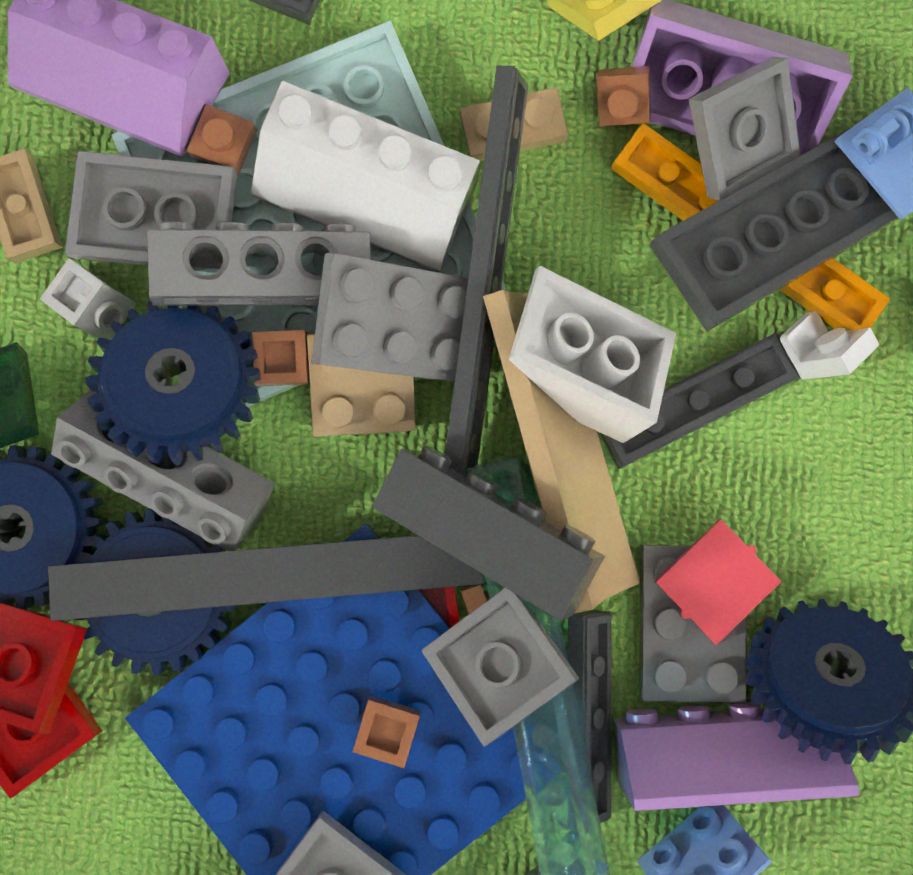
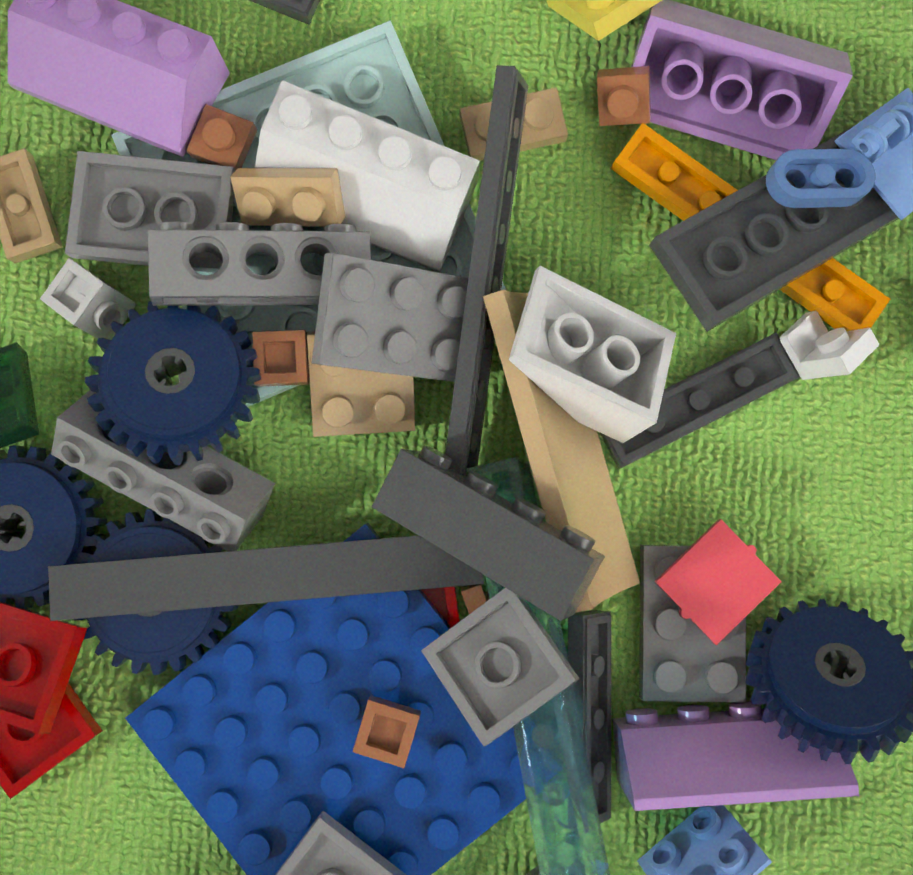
light grey plate [689,56,801,201] -> none
none -> tan plate [230,168,346,227]
none -> medium blue plate [766,149,876,208]

